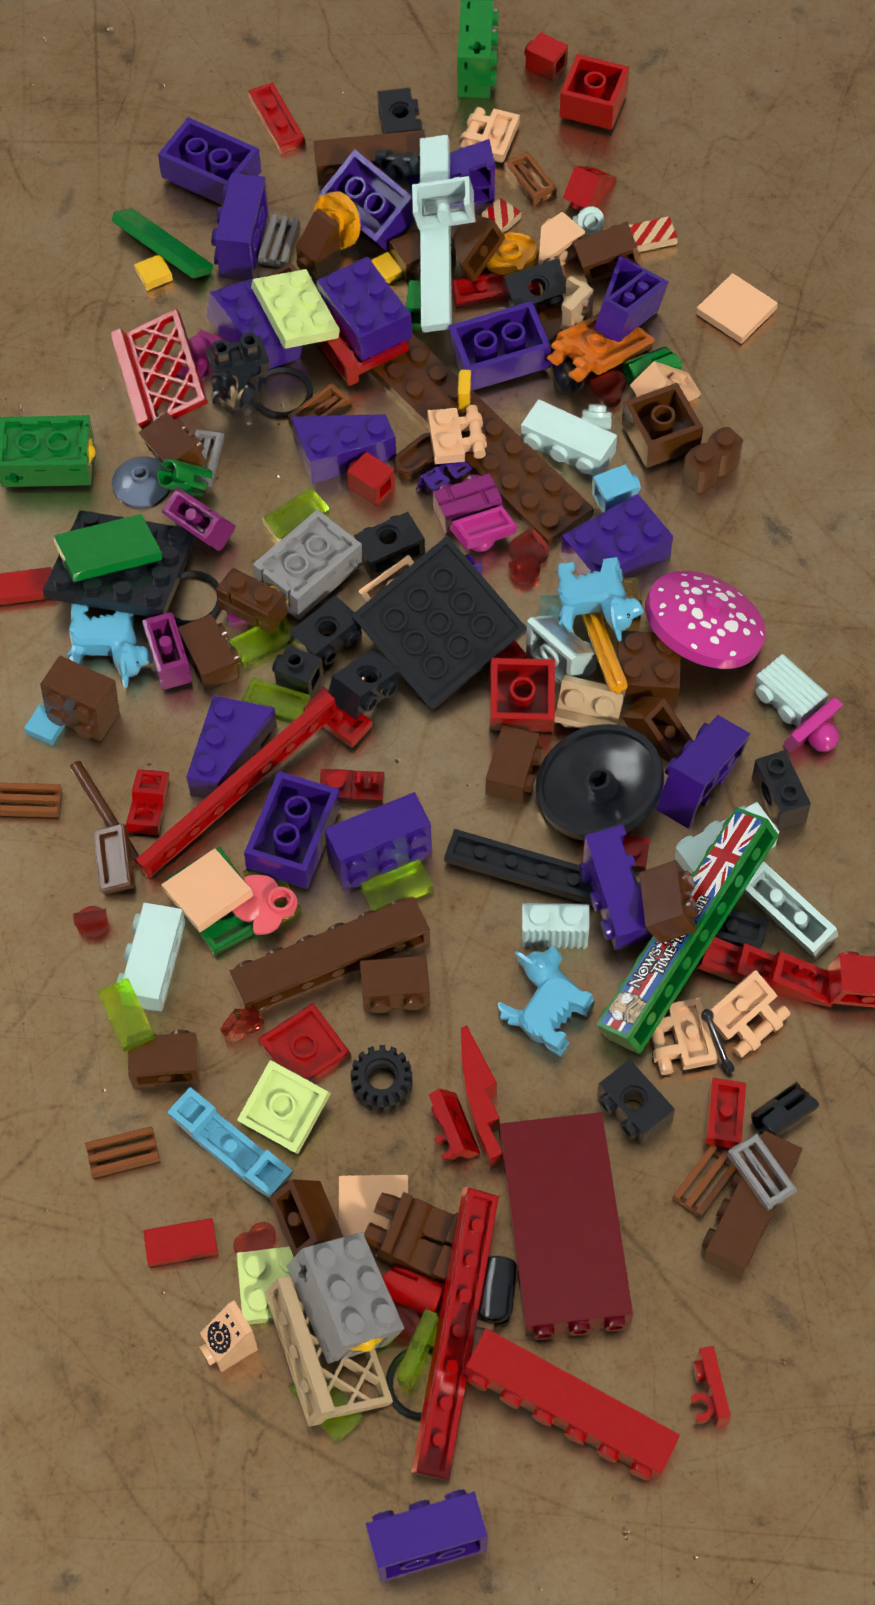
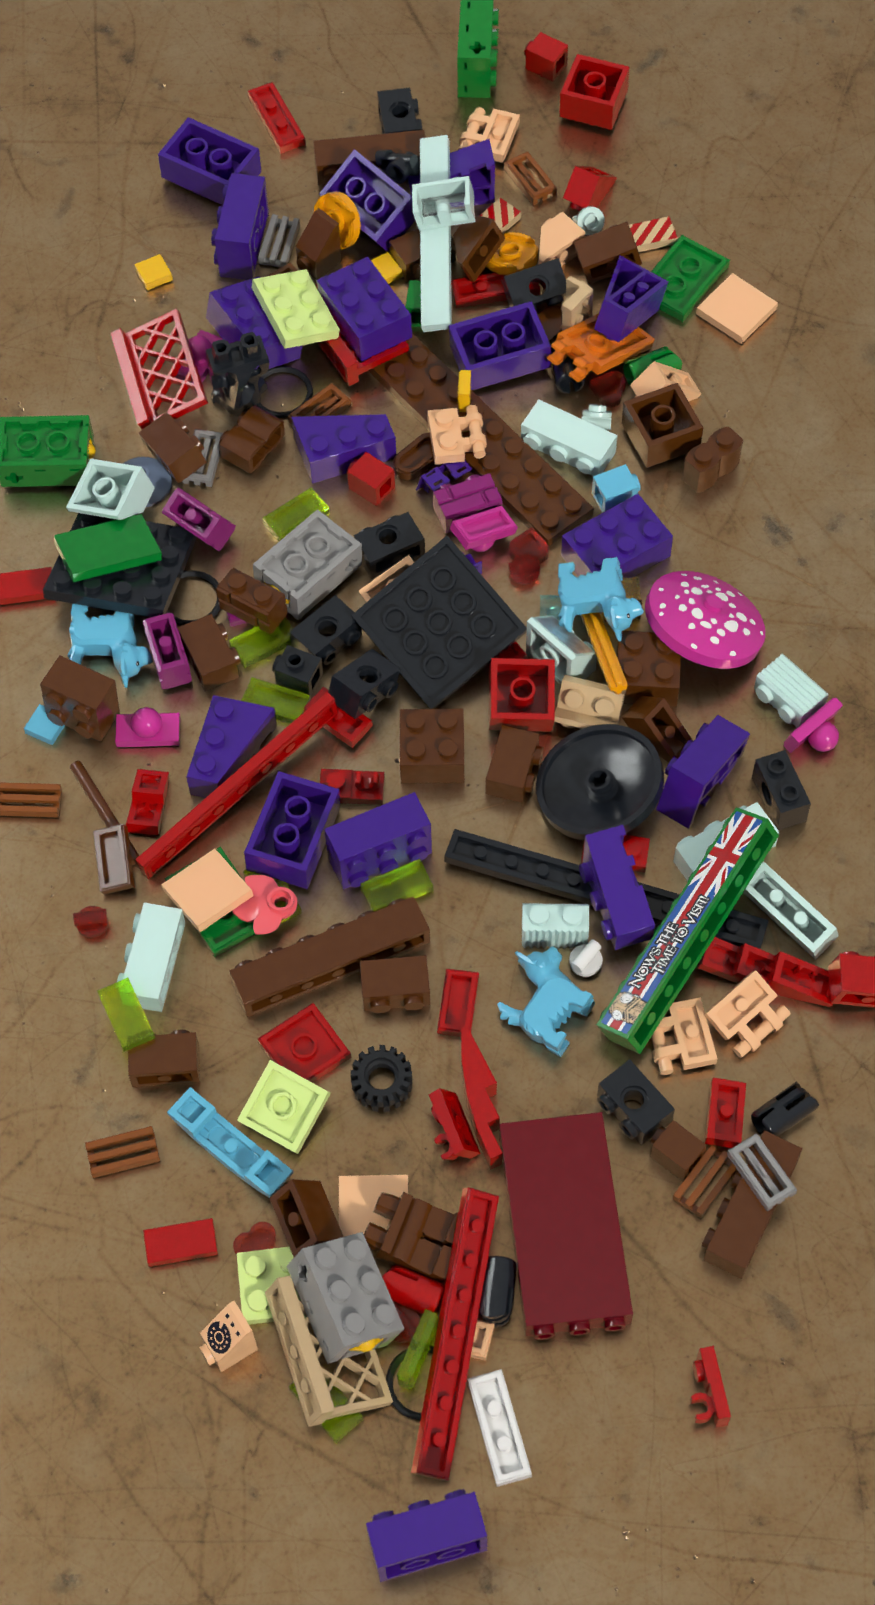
green tile [111,208,214,279] -> none
green arm [157,459,213,497] -> none
clear red tile [220,1009,264,1043] -> none
red brick [462,1328,680,1481] -> none
reddish brown brick [639,860,698,944] -> none
black hinge [701,1009,735,1075] -> none
none -> light aqua slope [66,459,155,520]
none -> dark pink tile [115,707,181,747]
none -> reddish brown brick [219,405,285,473]
none -> reddish brown brick [400,708,465,784]
none -> red tile [437,969,479,1037]
none -> white tile [467,1369,532,1487]
none -> white plate [569,939,603,977]
none -> reddish brown brick [650,1120,707,1182]
none -> green tile [651,235,730,322]

